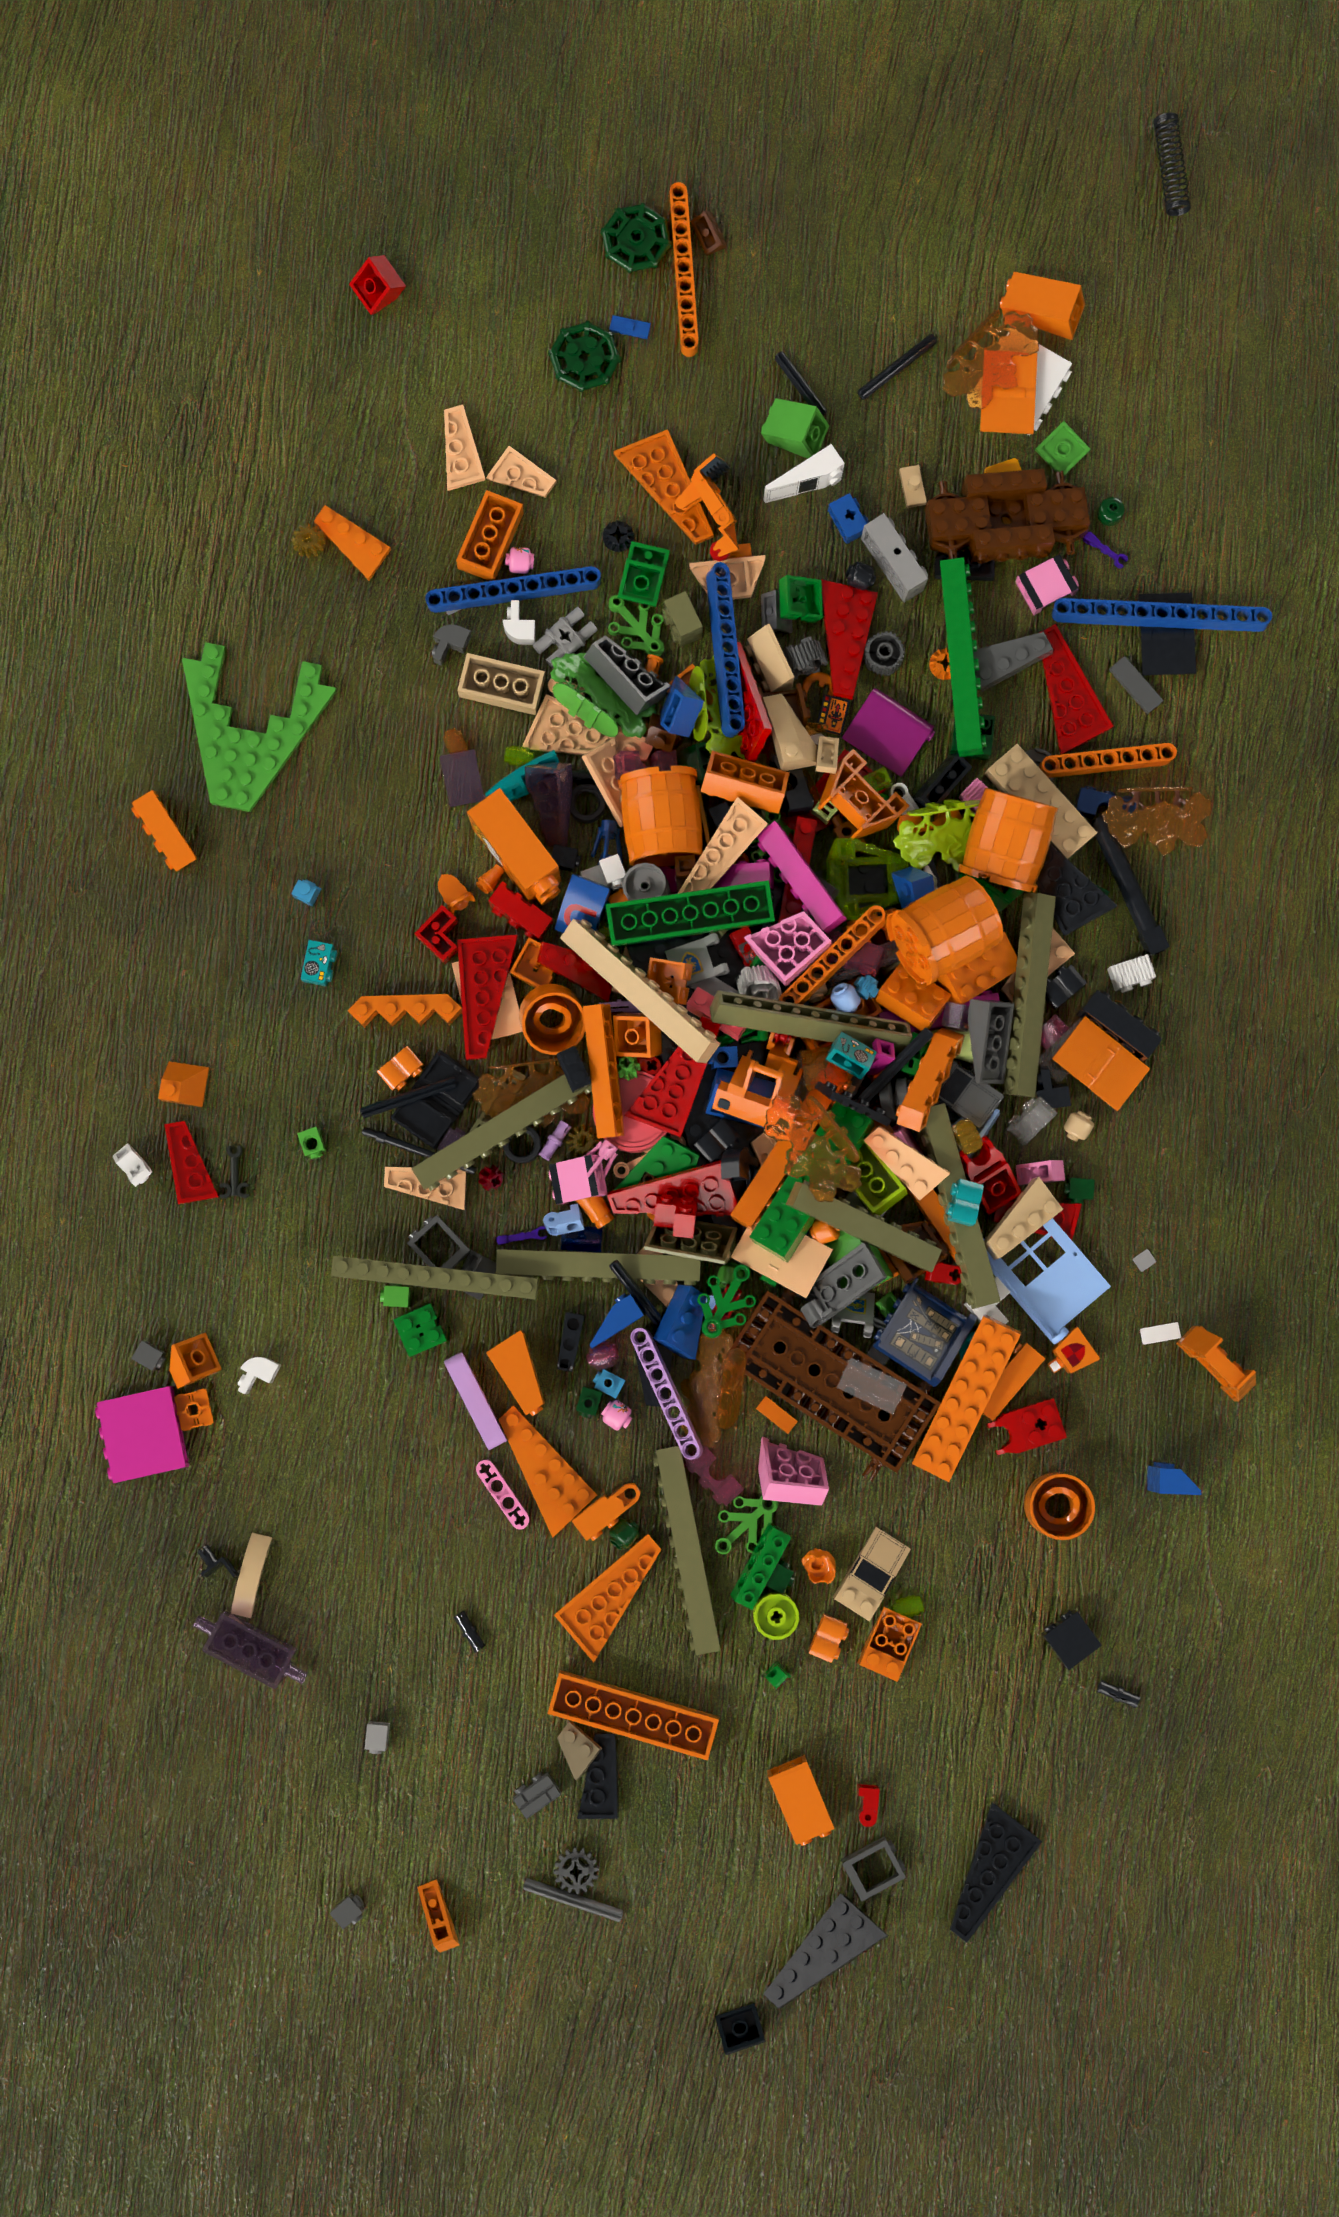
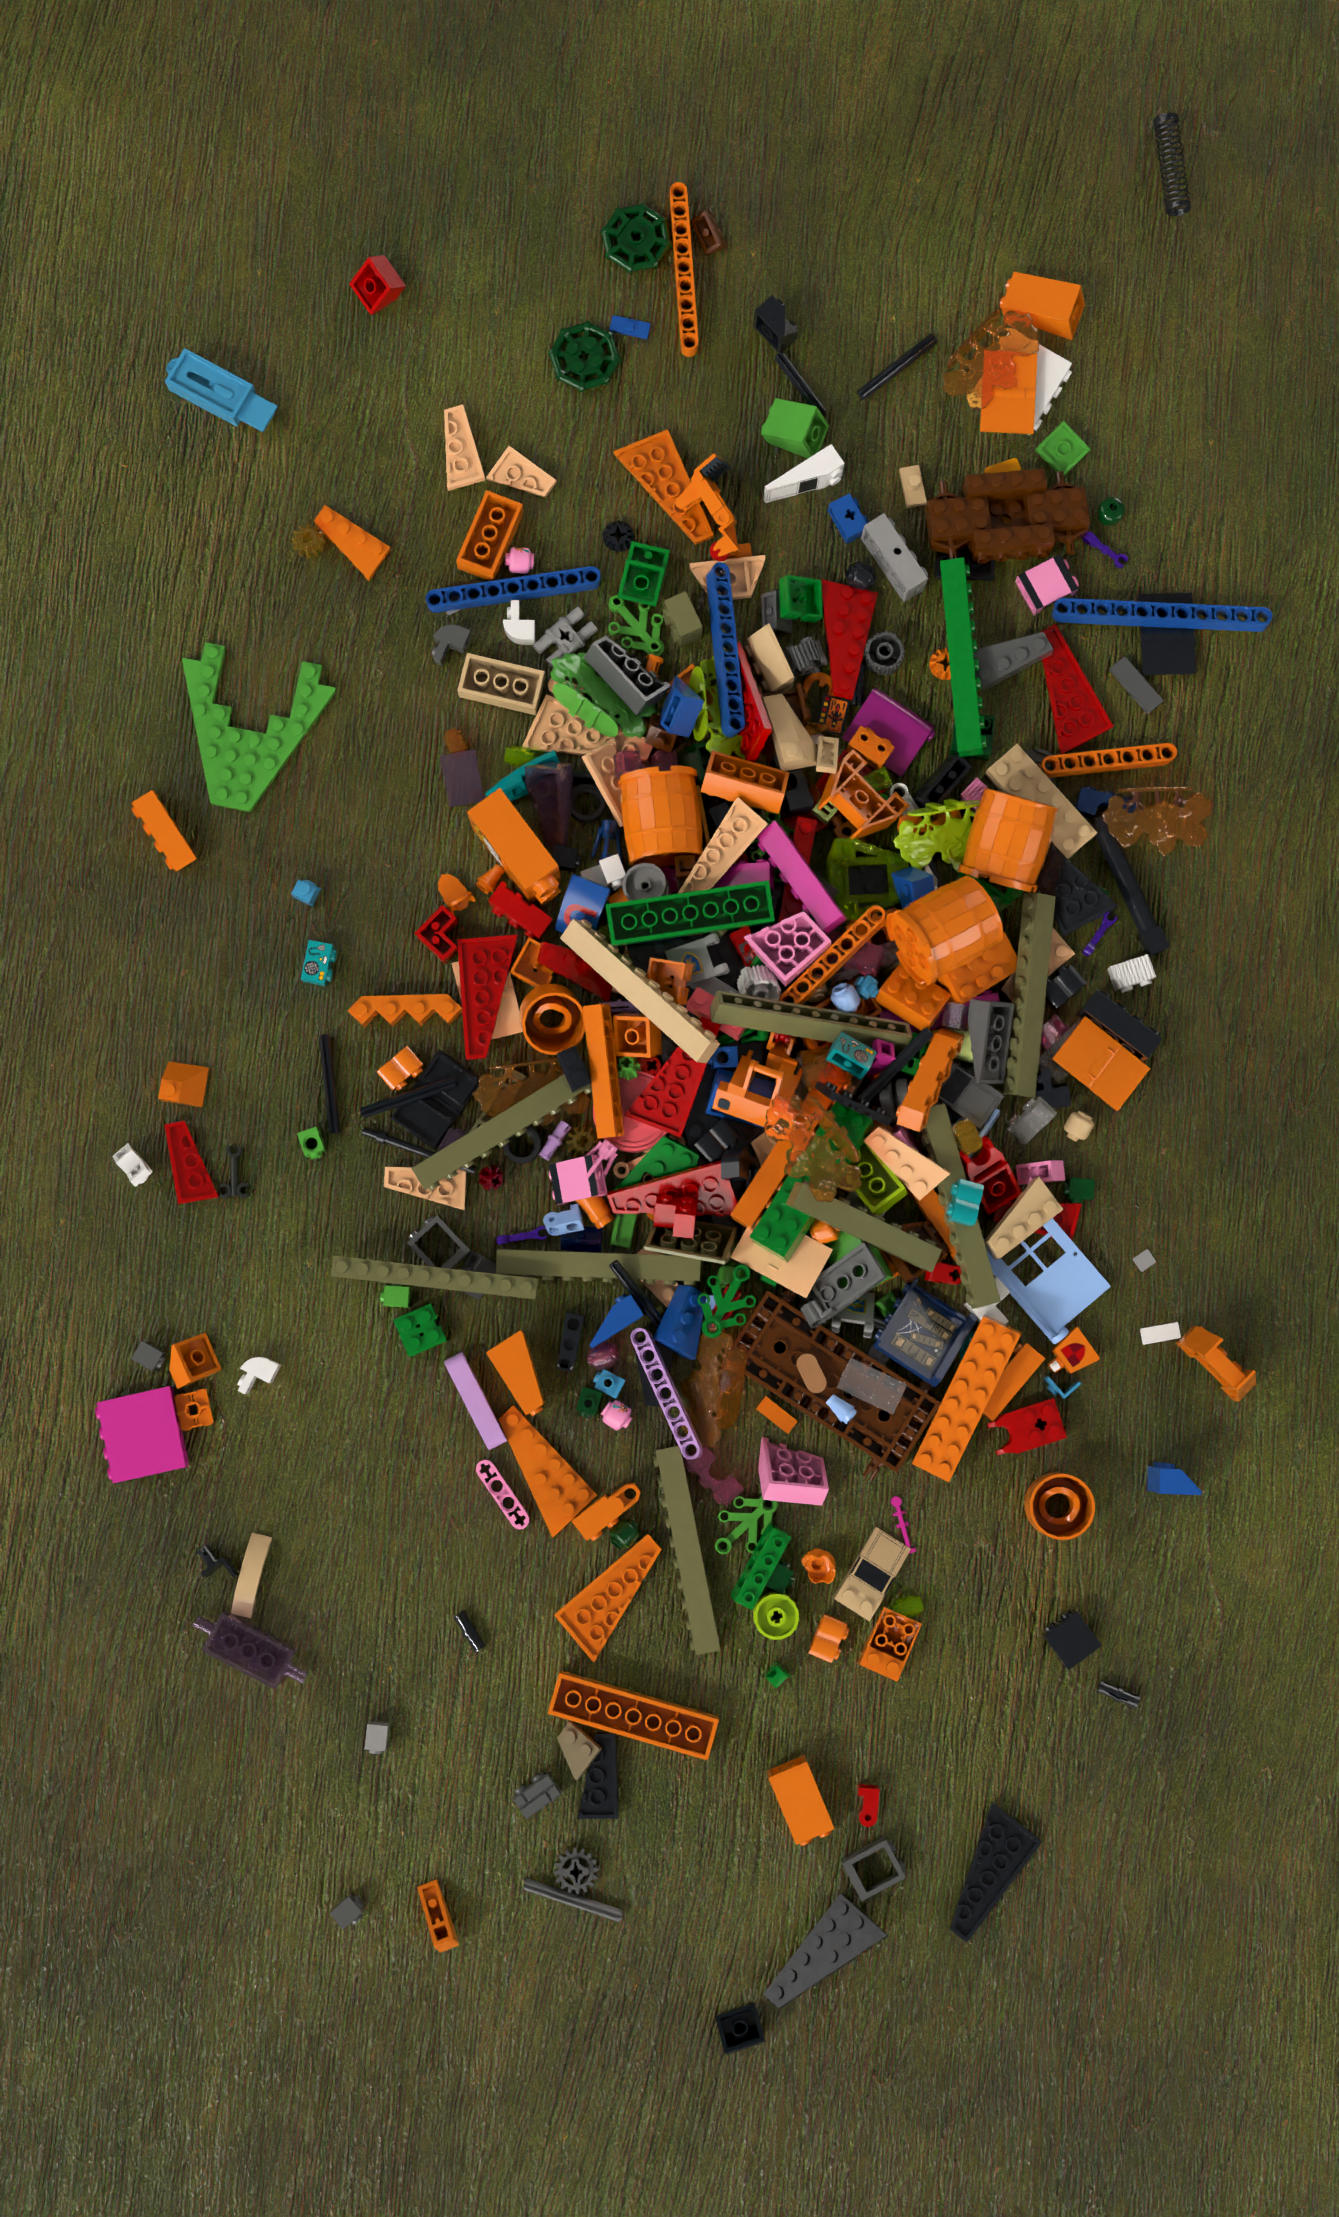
none -> dark azure piece [165,348,278,433]
none -> black axle [319,1034,340,1133]
none -> bright green tile [610,1214,637,1249]
none -> black slope [753,295,798,353]
none -> medium nougat tile [796,1354,827,1393]
none -> light blue cone [826,1394,857,1424]
none -> orange brick [846,726,894,772]
none -> black pin [851,665,866,706]
none -> dark pink piece [891,1496,917,1554]
none -> dark azure bracket [1043,1376,1082,1399]
none -> dark purple piece [1082,912,1117,956]

